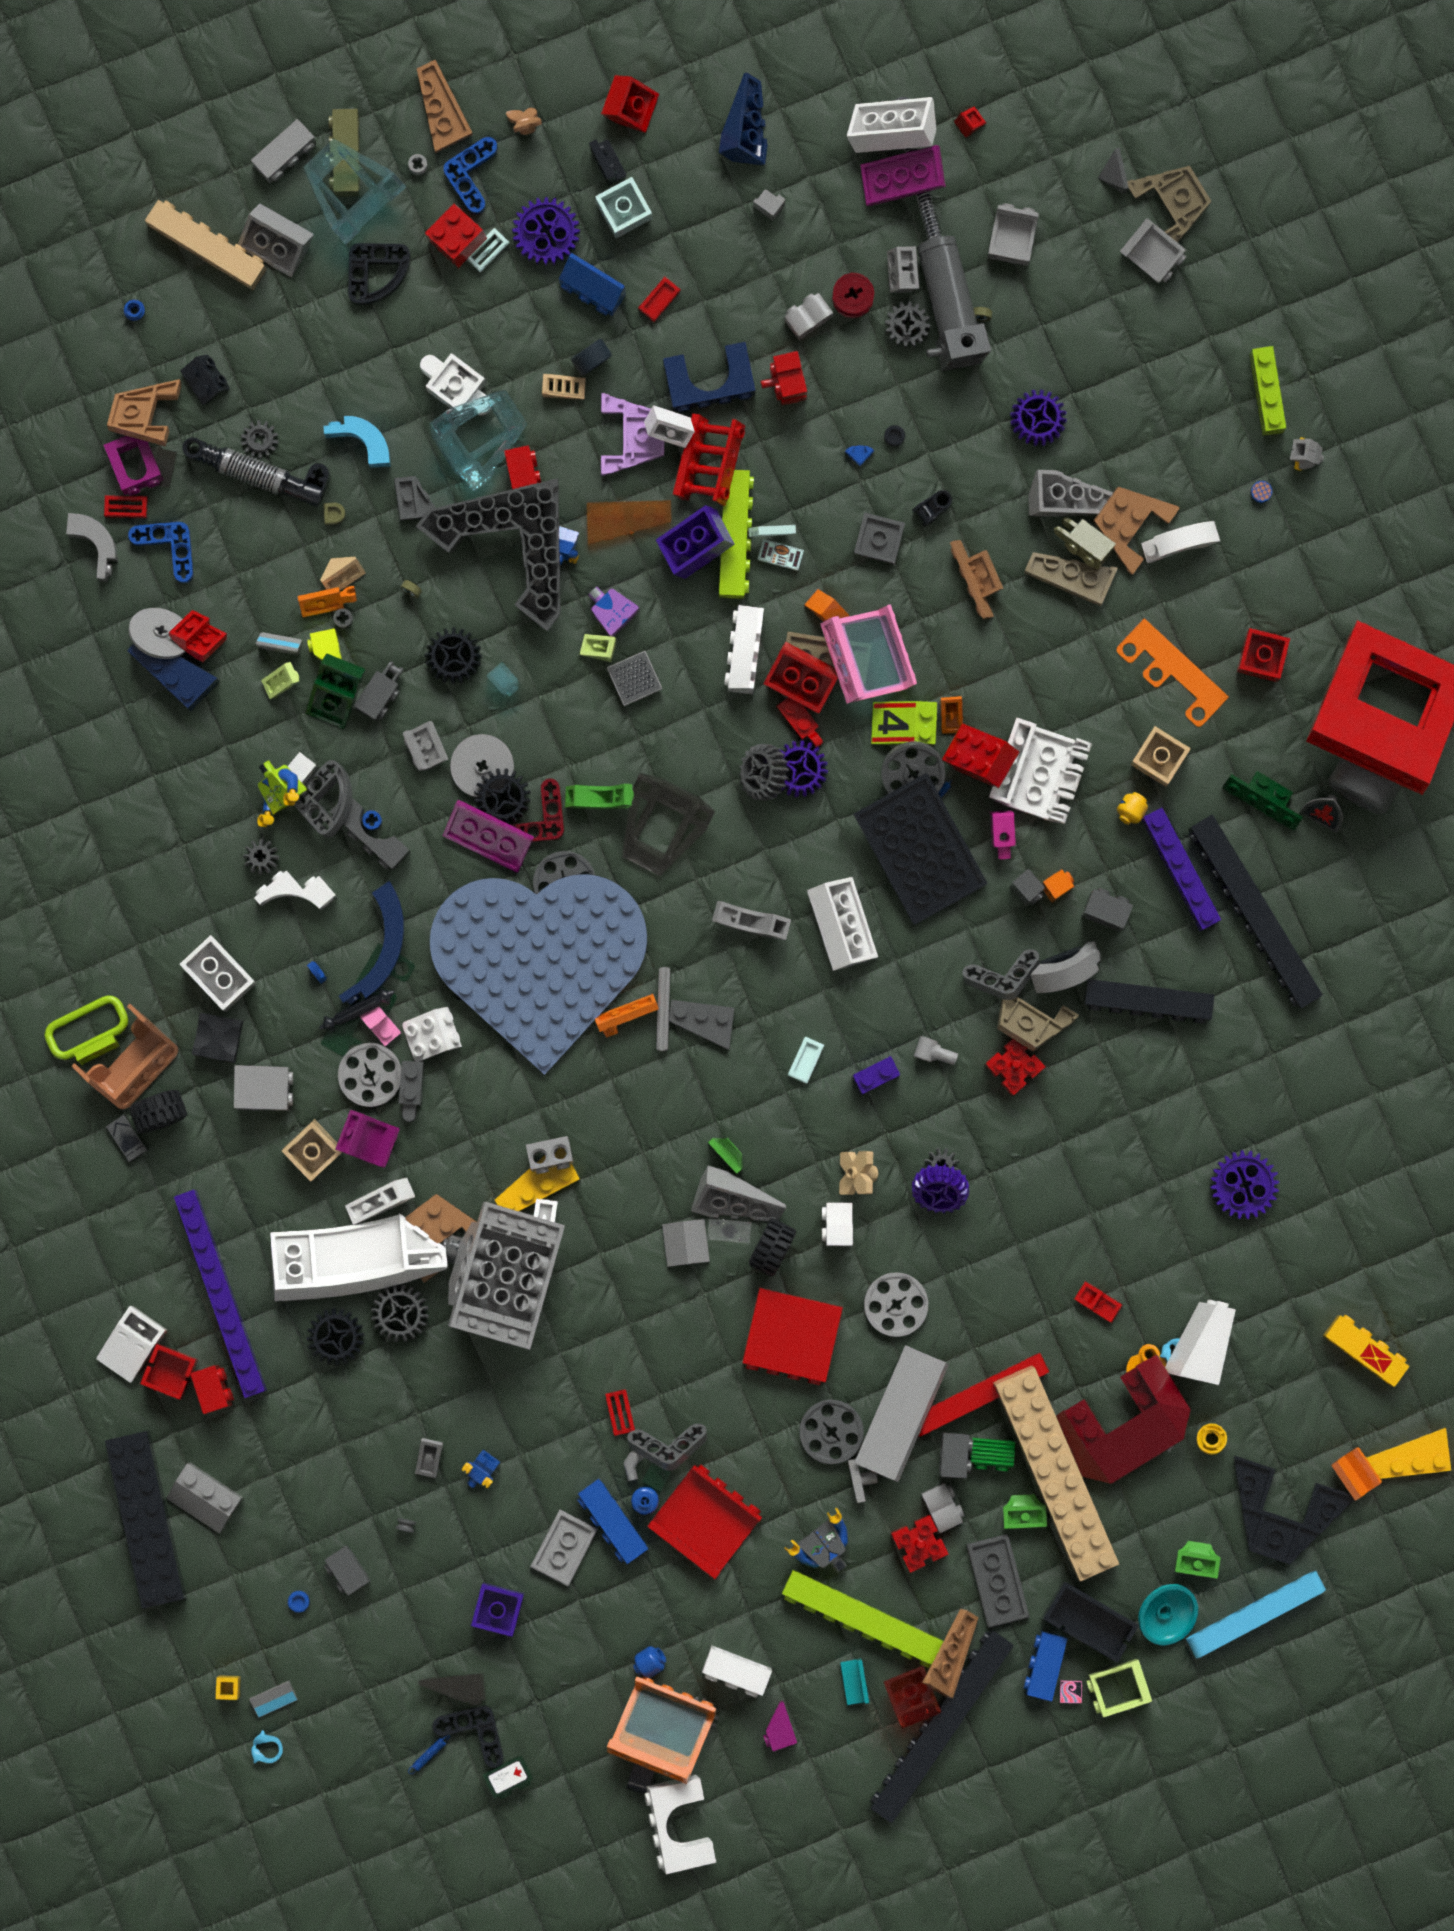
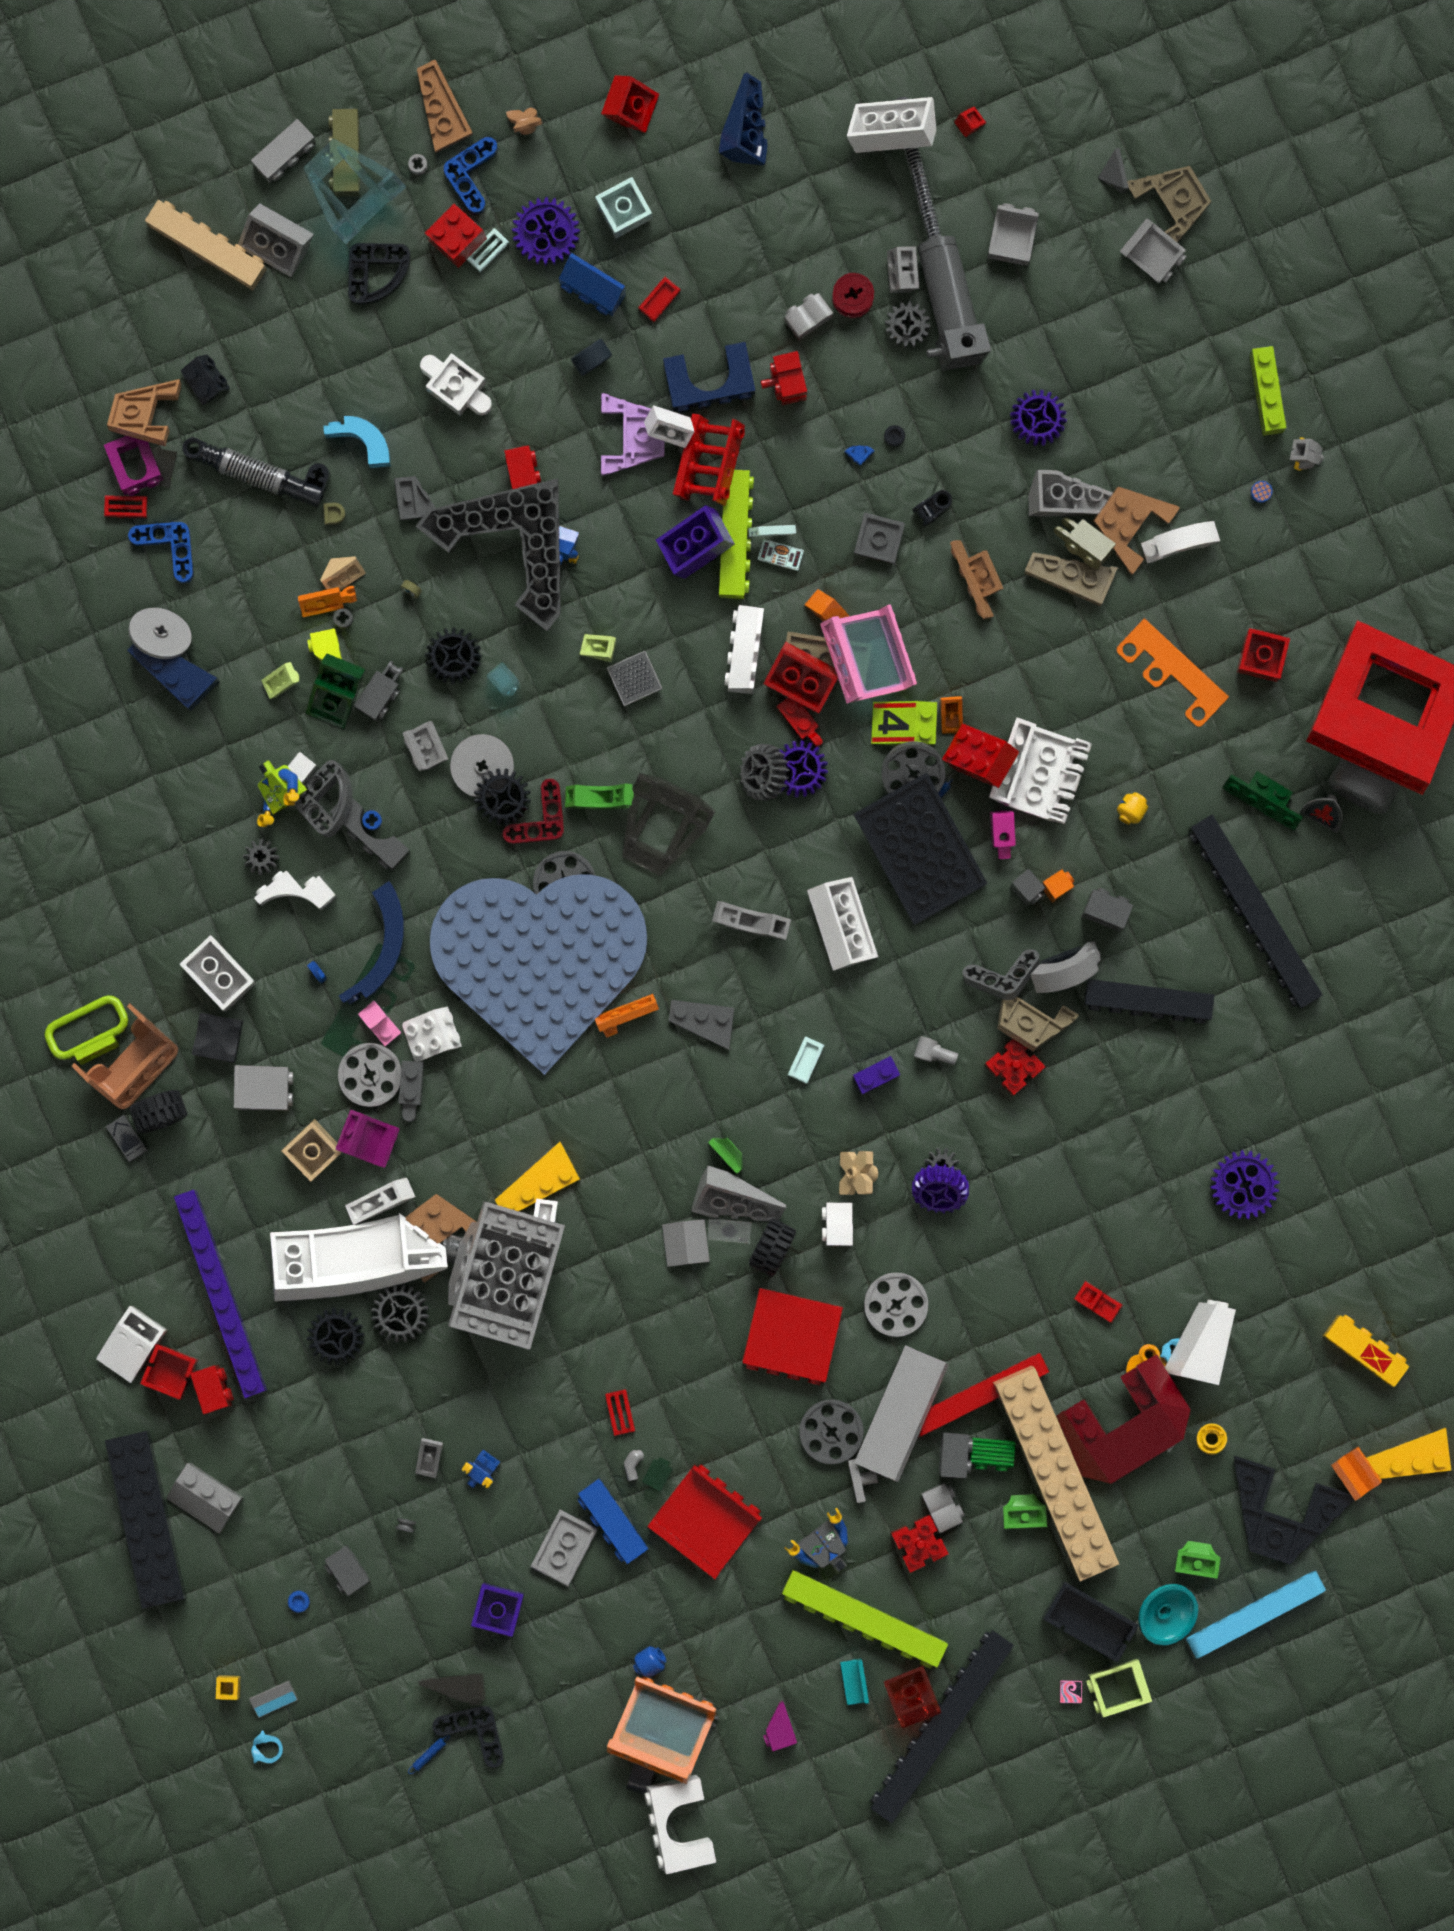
light grey arch [66,513,118,582] -> none
blue plate [124,300,145,321] -> none
red slope [168,610,227,662] -> none
dark grey gear [241,420,278,458] -> none
light grey slope [256,632,302,655] -> none
black wheel [319,988,395,1032] -> none
clear light blue windscreen [429,390,527,491] -> none
magenta tile [442,800,534,873] -> none
brick [483,1754,533,1799] -> none
light grey brick [526,1136,574,1174] -> none
tan slope [542,374,586,400] -> none
clear orange wing [587,500,671,545] -> none
medium lavender torso [588,587,640,637] -> none
black bracket [589,139,626,186] -> none
dark grey beam [627,1424,707,1471] -> none
blue head [631,1486,659,1515] -> none
light grey axle [656,967,670,1051] -> none
white brick [702,1645,772,1698] -> none
light grey panel [753,190,786,221] -> none
magenta tile [860,145,946,206] -> none
medium nougat wing [922,1609,979,1698] -> none
dark grey tile [966,1534,1030,1628] -> none
olive tile [974,307,992,322] -> none
blue brick [1023,1631,1068,1701] -> none
tan brick [1130,726,1191,787] -> none
dark purple brick [1142,808,1221,931] -> none

